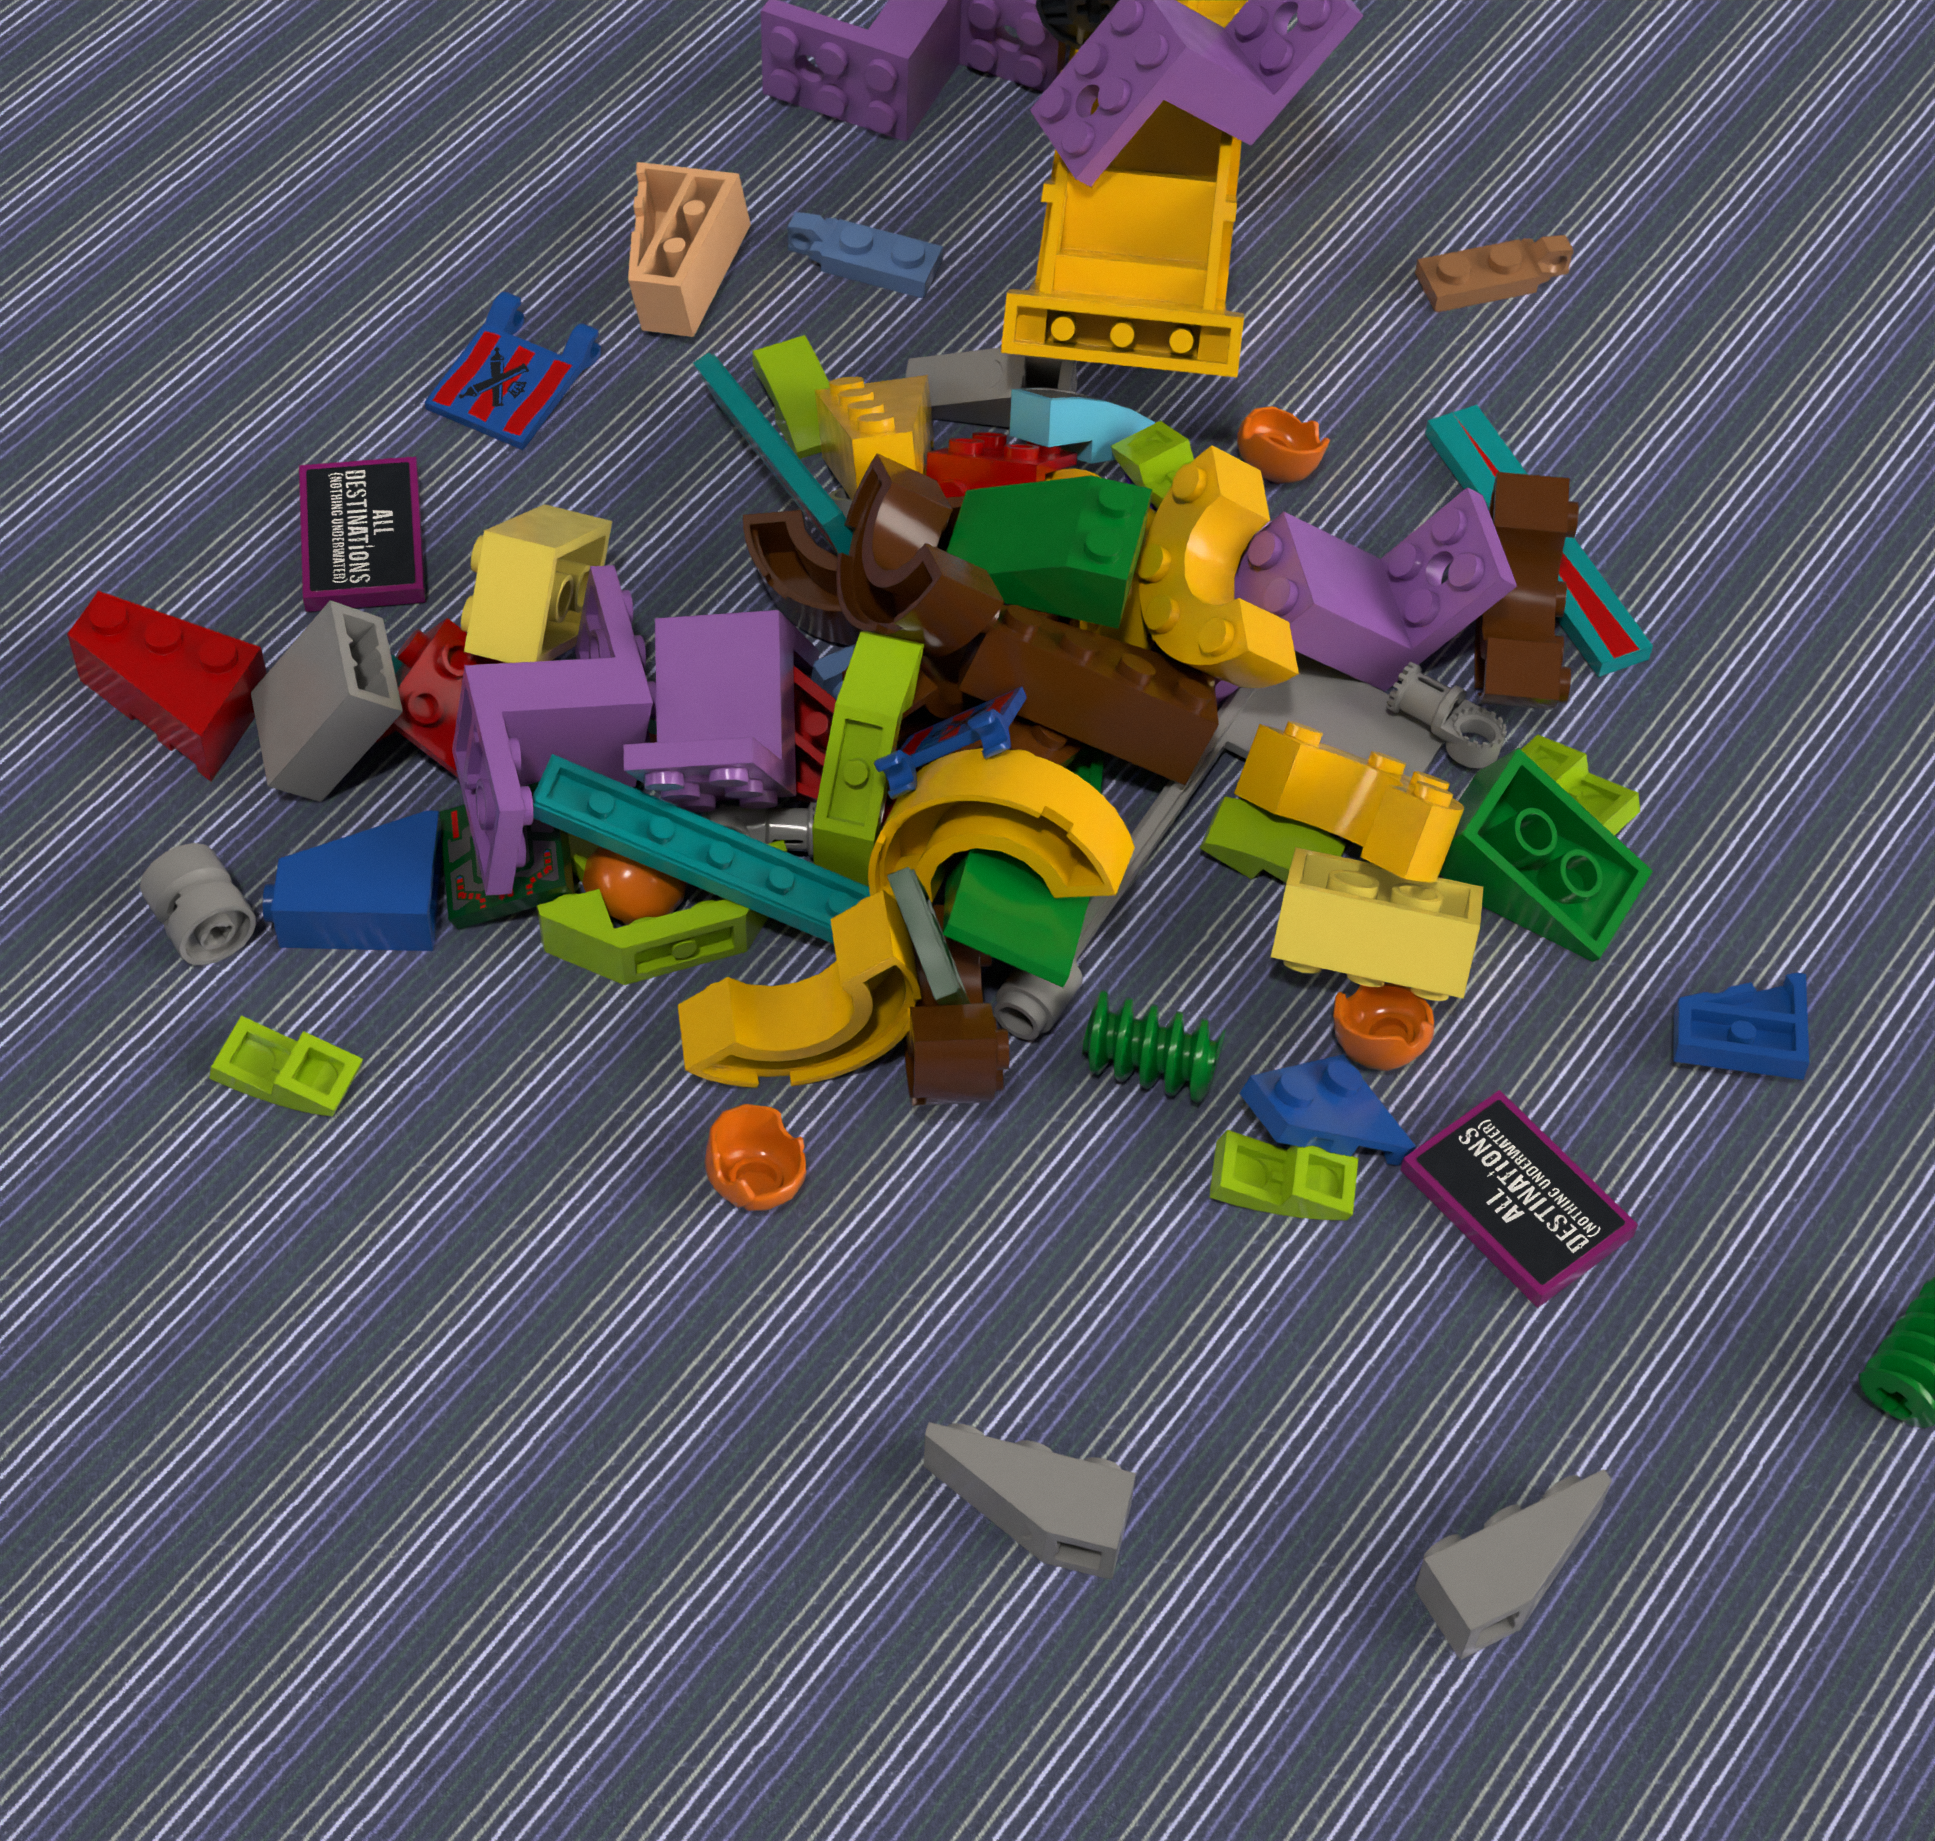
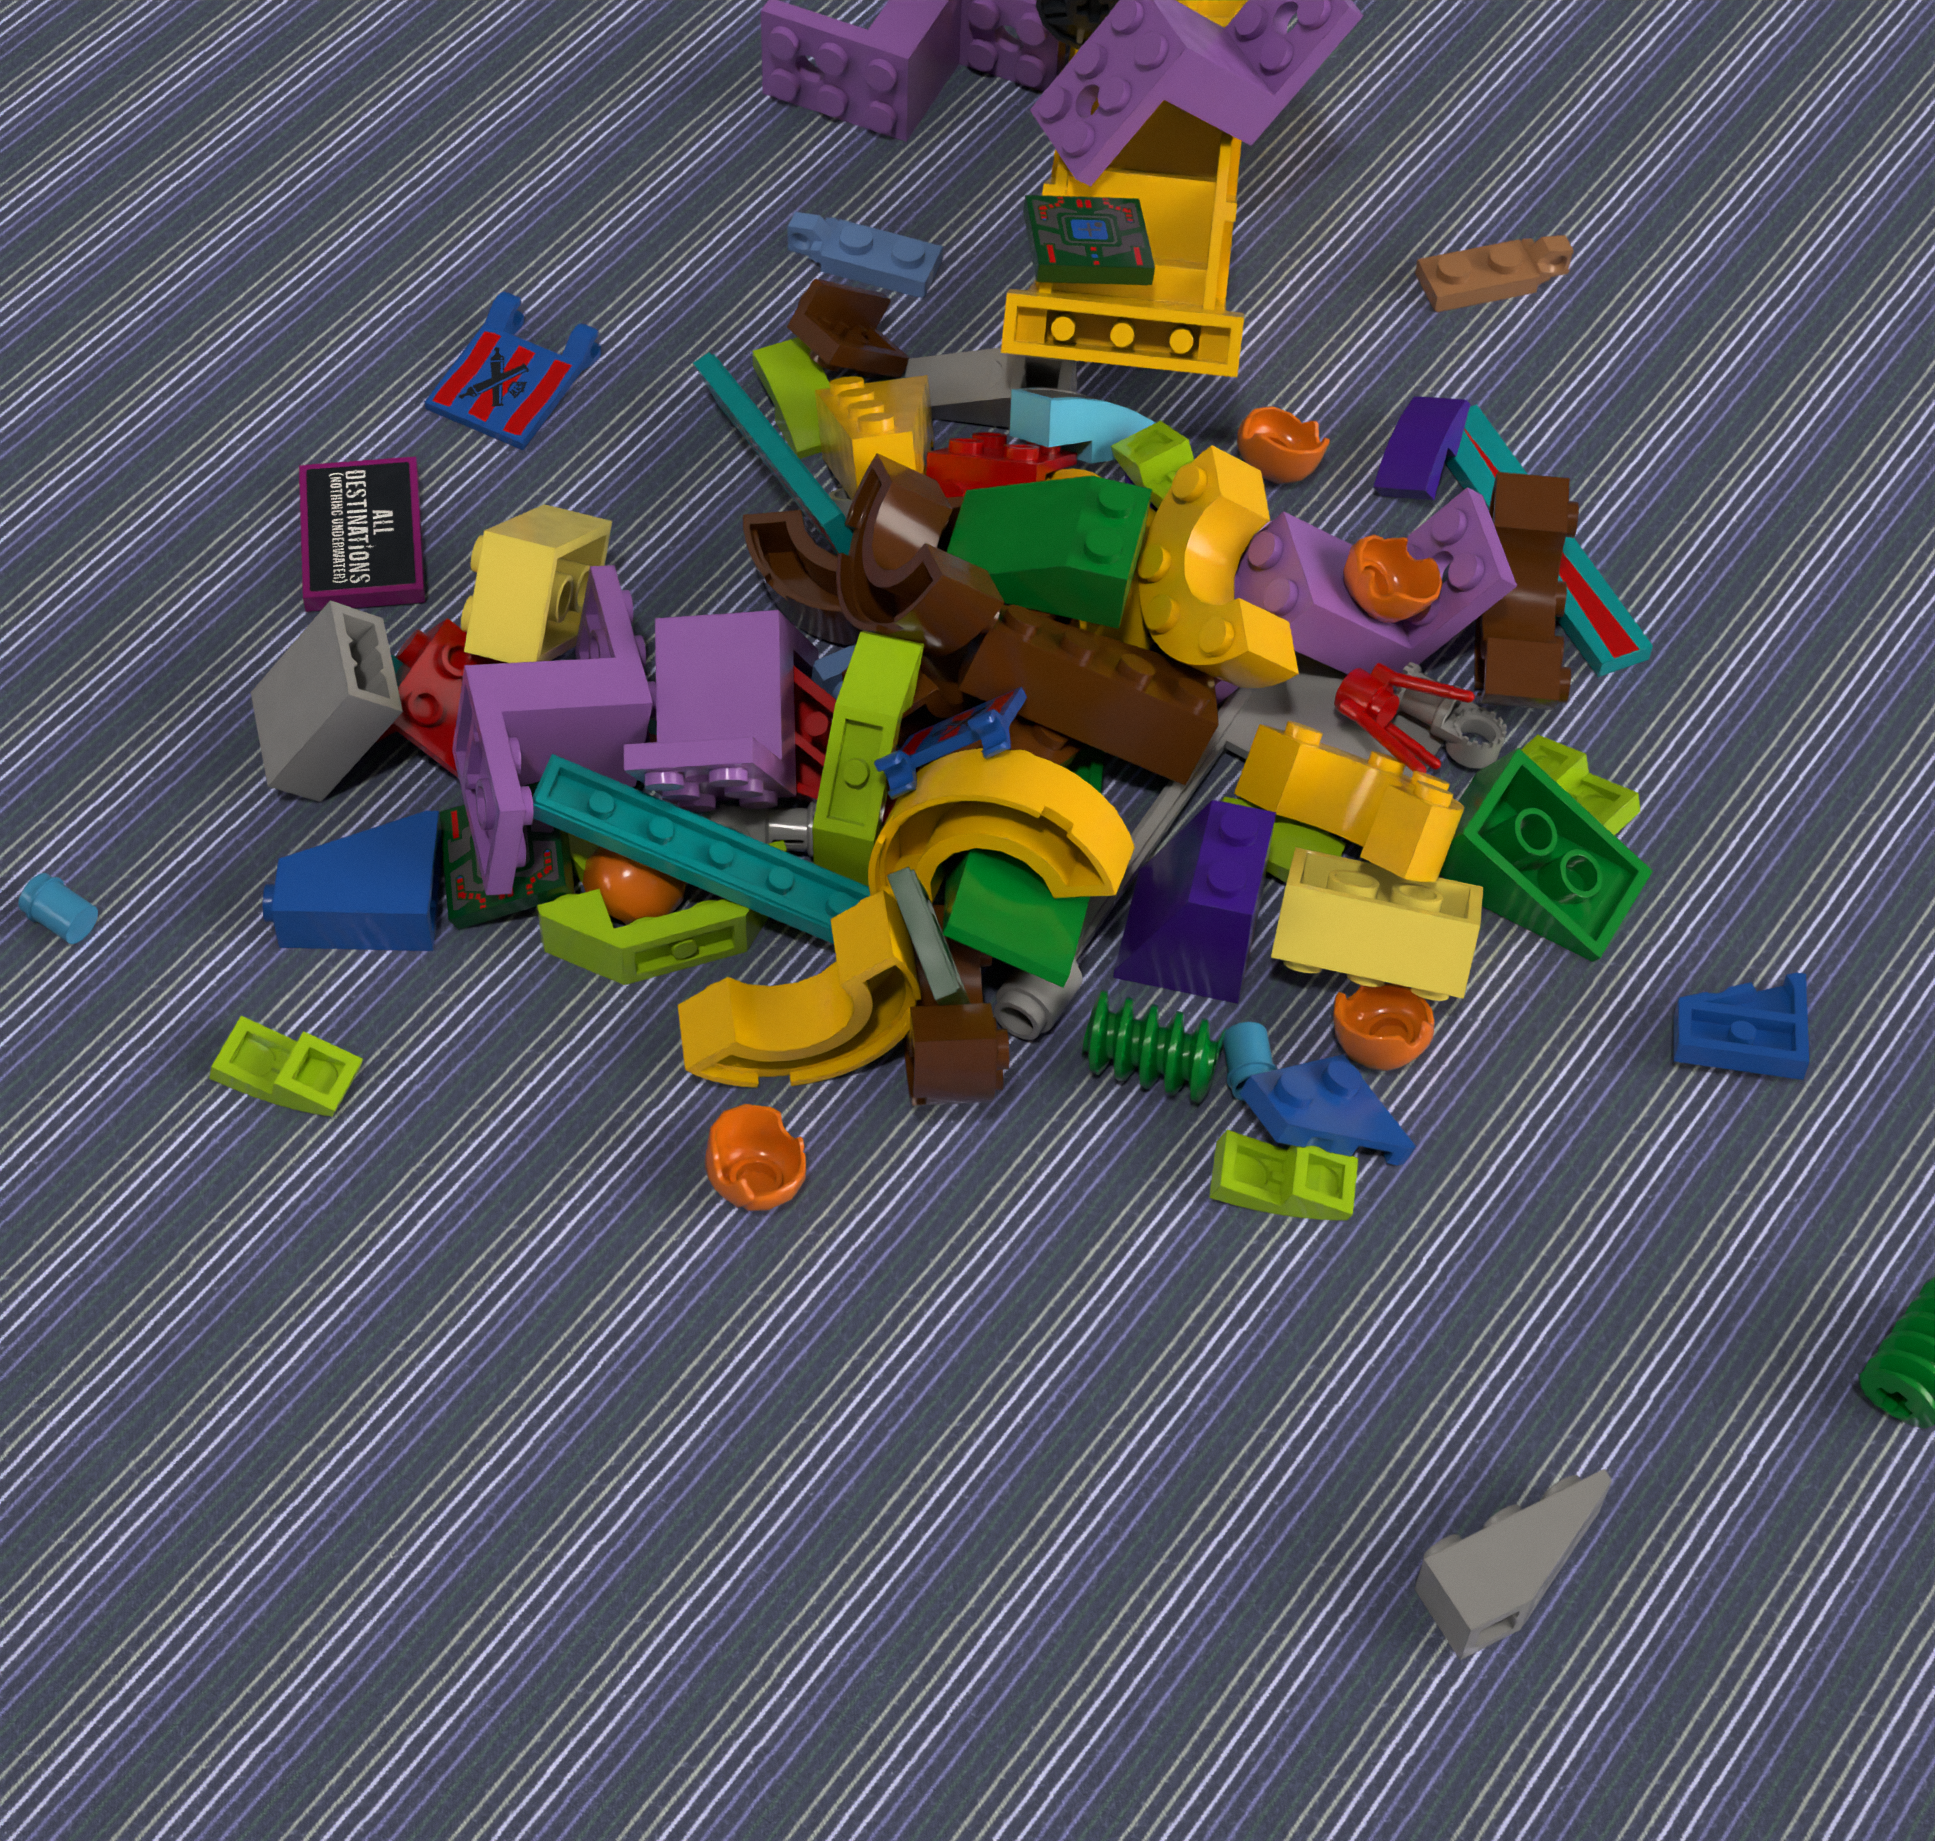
red wedge [67,591,267,782] -> none
light grey wheel [140,843,256,965] -> none
light nougat wedge [628,162,751,337] -> none
light grey slope [924,1422,1136,1580] -> none
black tile [1400,1090,1638,1308] -> none
none -> dark azure piece [18,873,98,944]
none -> reddish brown bracket [787,279,910,378]
none -> dark green tile [1023,195,1155,285]
none -> dark purple slope [1113,800,1276,1004]
none -> dark azure piece [1223,1022,1278,1101]
none -> red plant [1334,663,1475,773]
none -> orange hair [1343,534,1443,623]
none -> dark purple slope [1373,396,1470,500]

